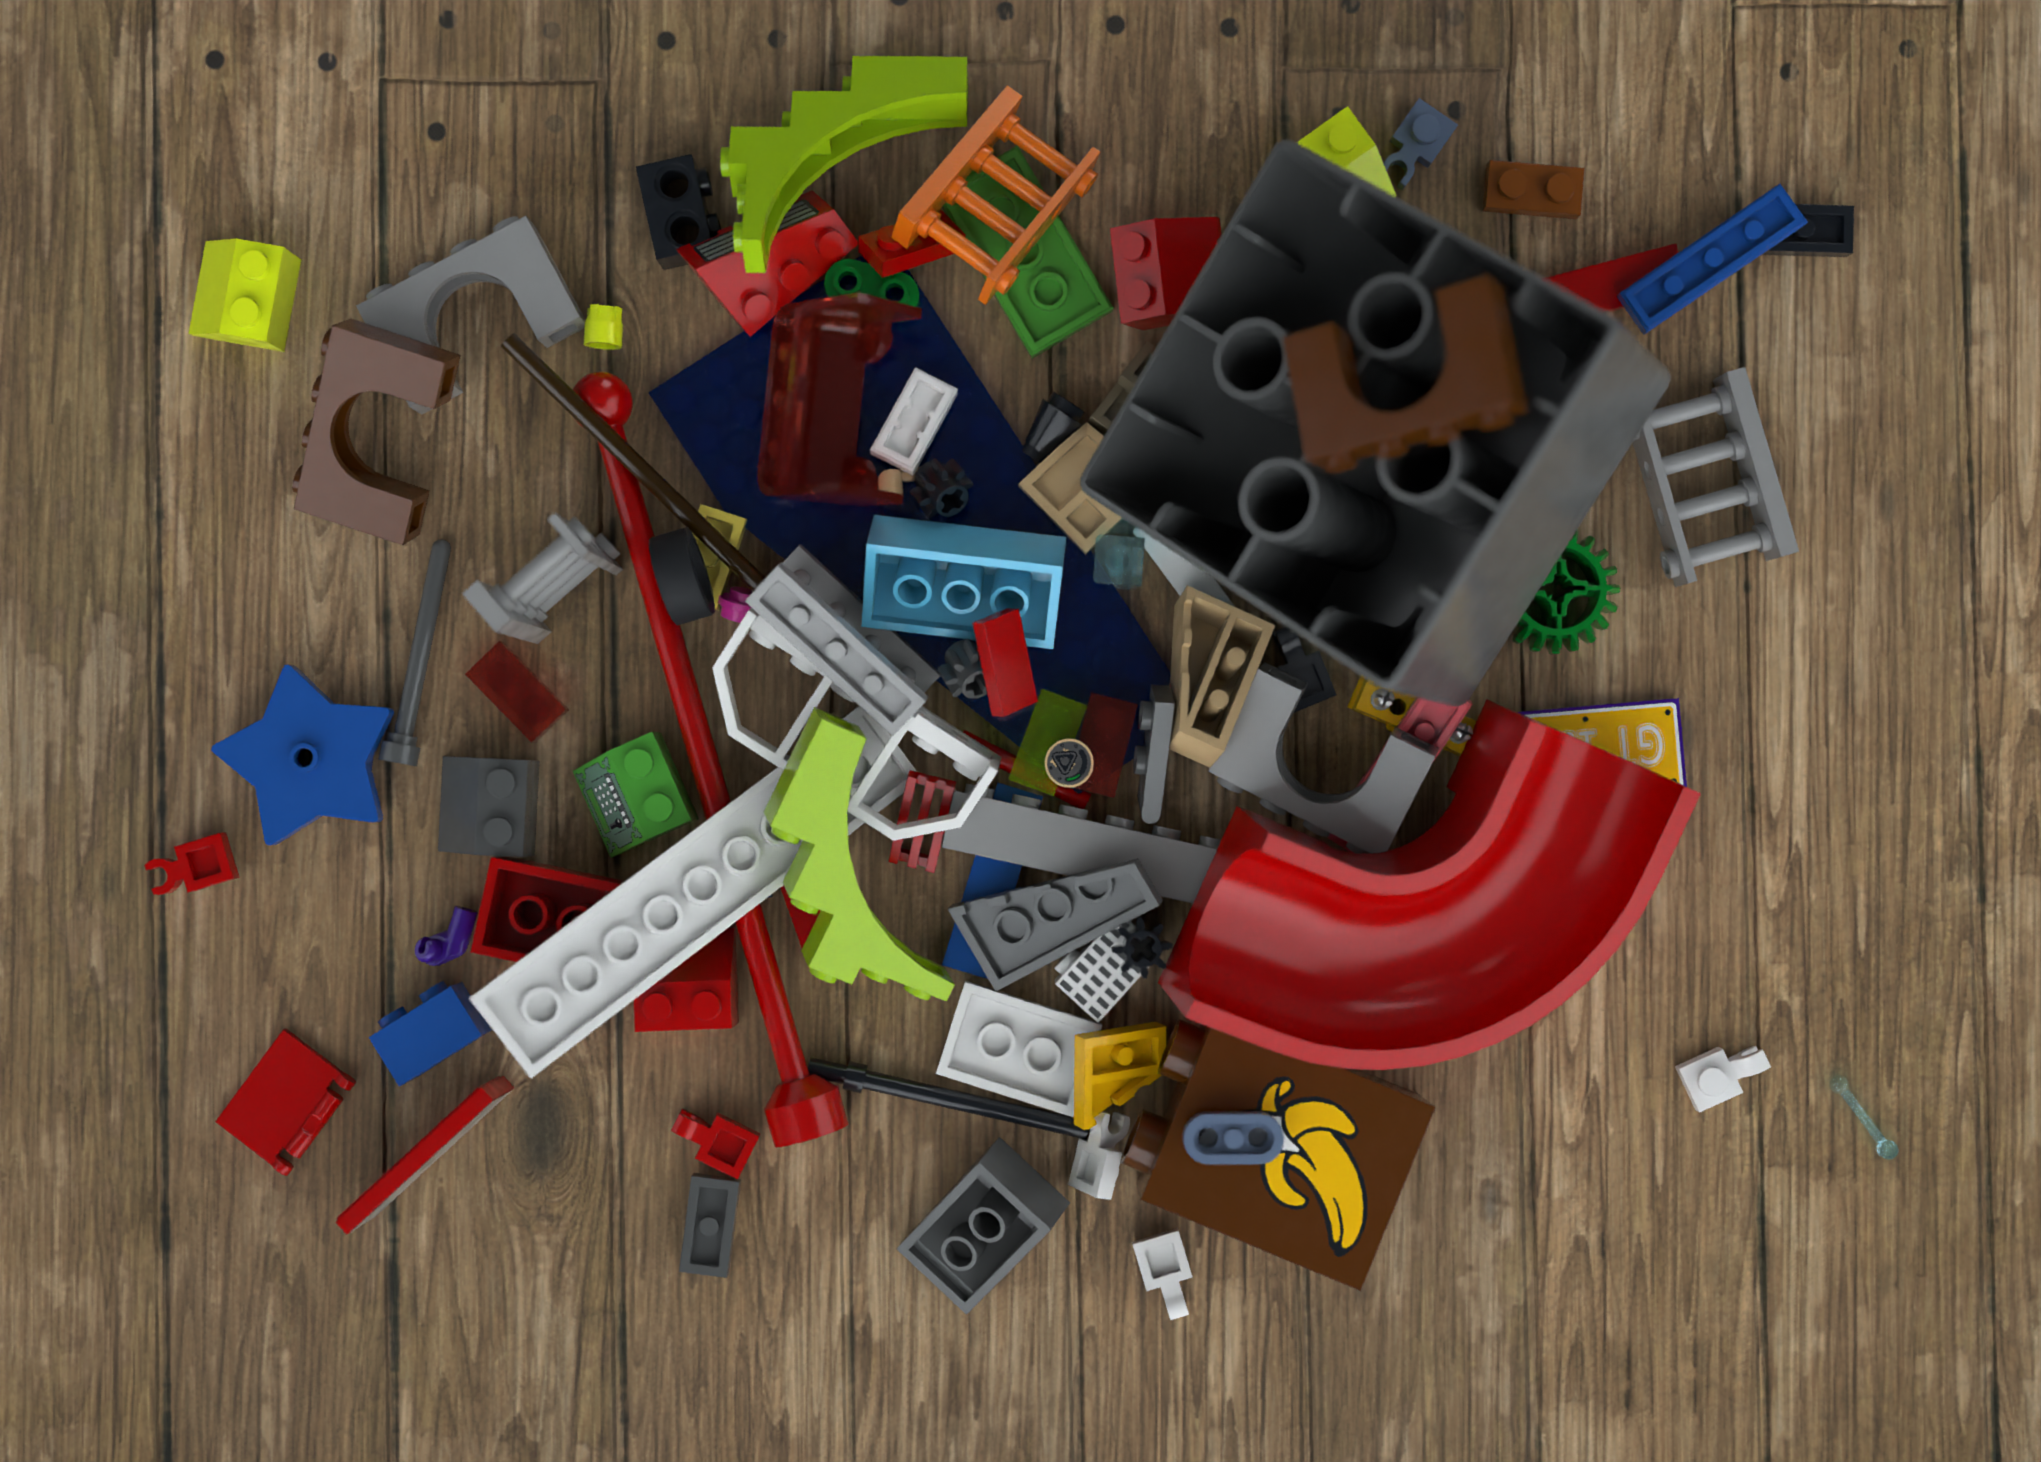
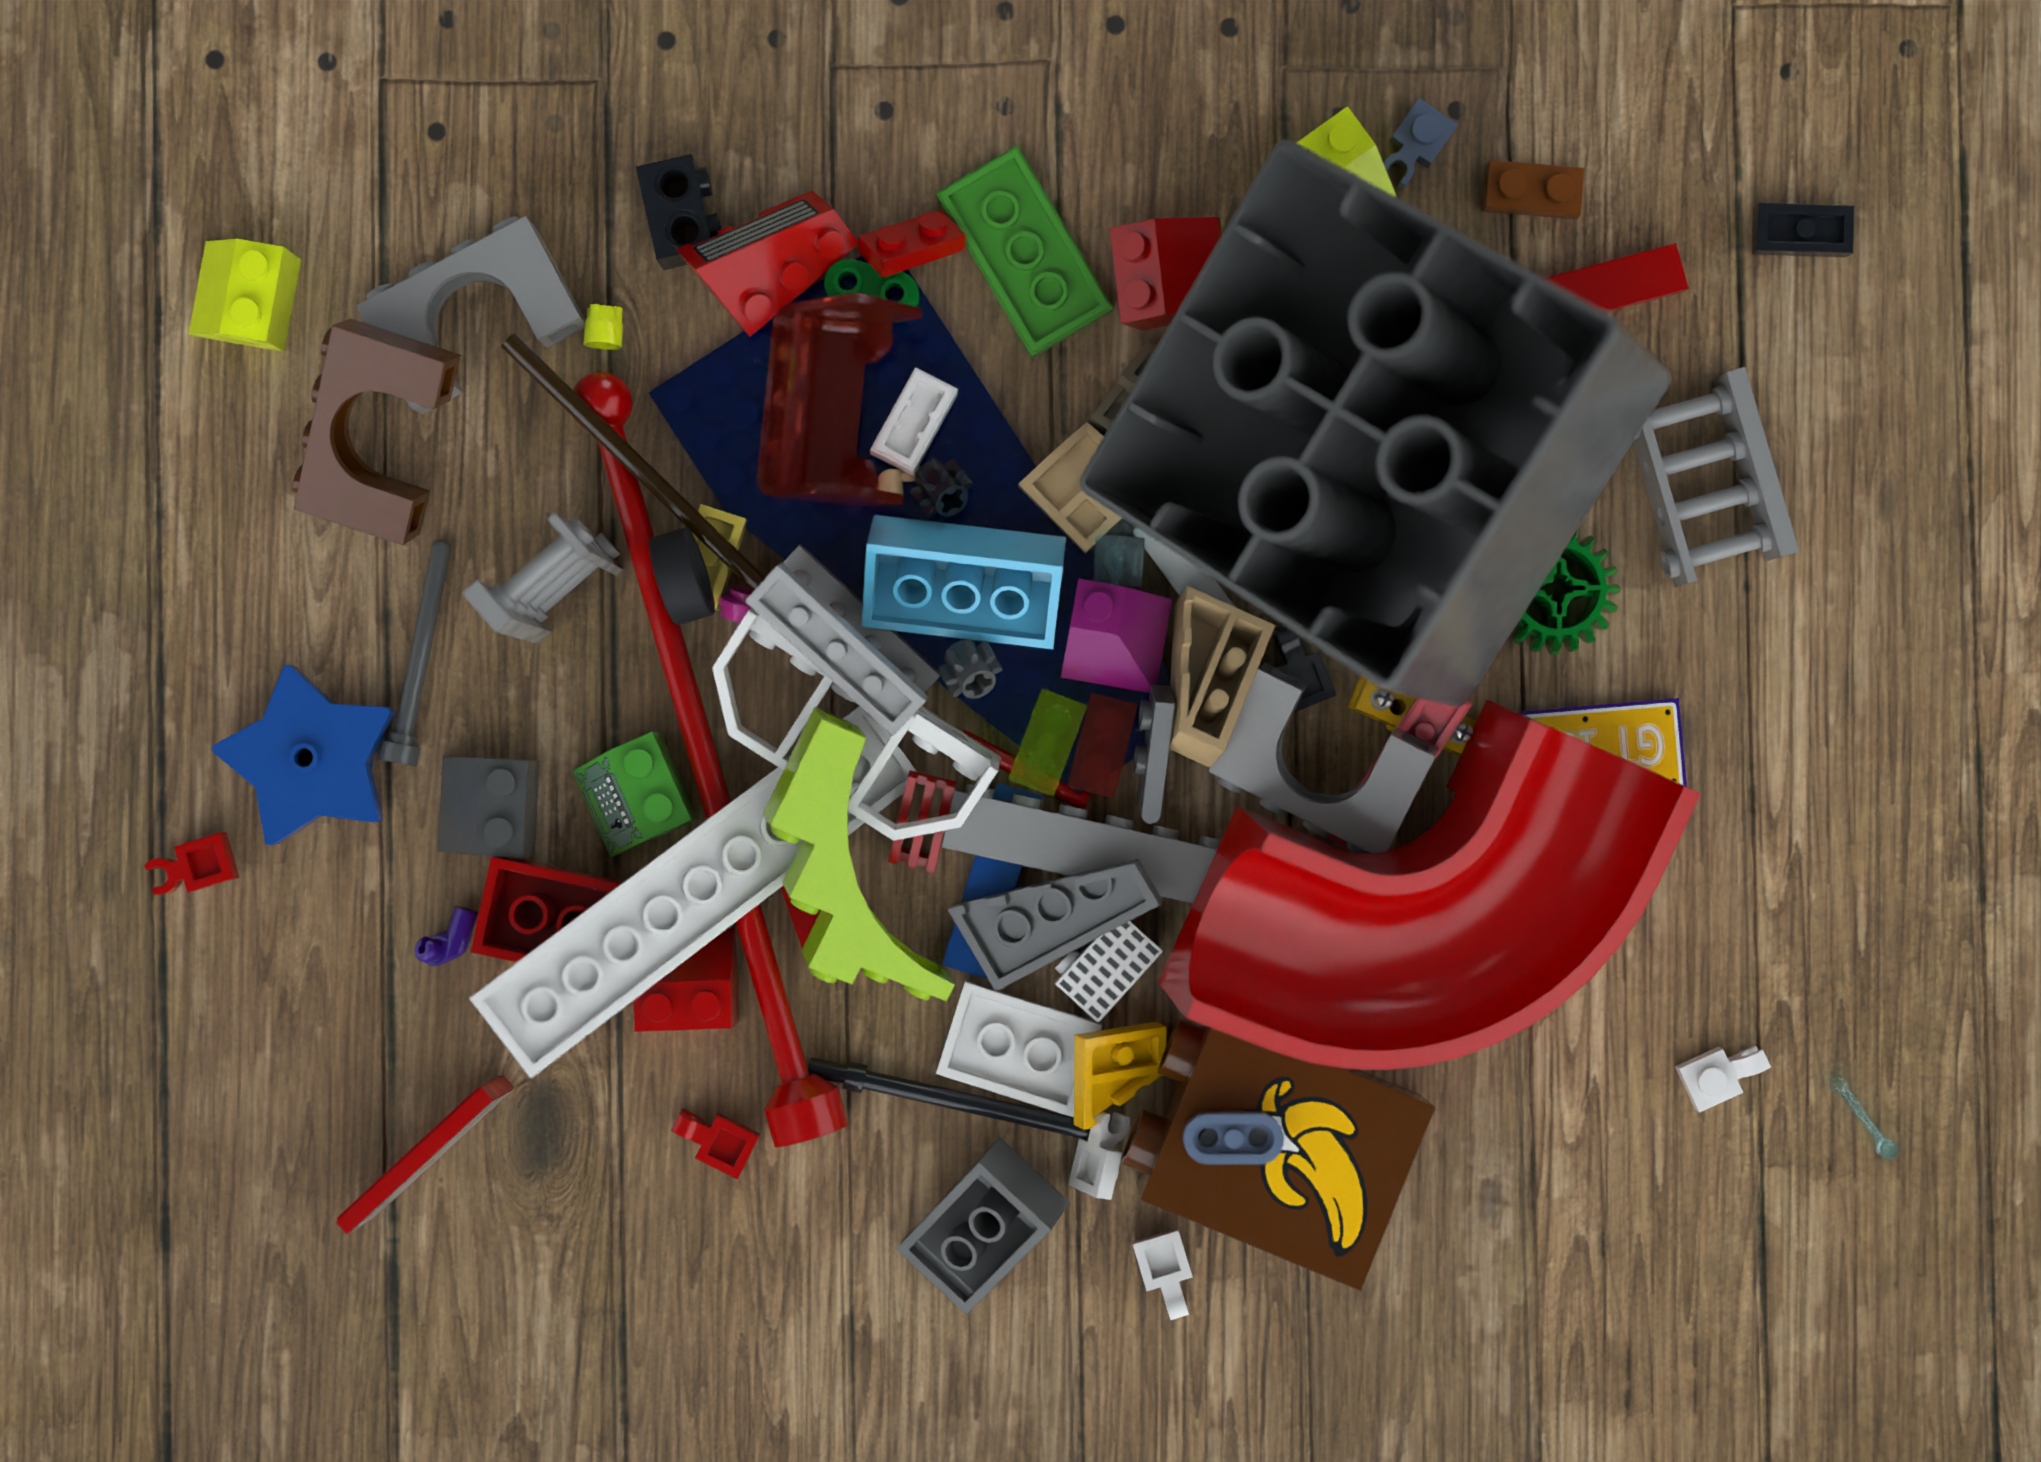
red piece [215,1029,357,1176] -> none
blue brick [368,981,492,1087] -> none
clear red plate [465,641,569,743] -> none
dark grey plate [679,1173,741,1278] -> none
lime arch [720,56,968,273] -> none
orange fence [891,85,1100,305] -> none
red tile [972,608,1038,717] -> none
black cone [1021,391,1085,463] -> none
tile [1045,739,1094,787] -> none
black gear [1111,916,1173,979] -> none
reddish brown arch [1283,274,1528,473] -> none
blue tile [1616,184,1808,335] -> none
none -> magenta slope [1061,579,1172,693]

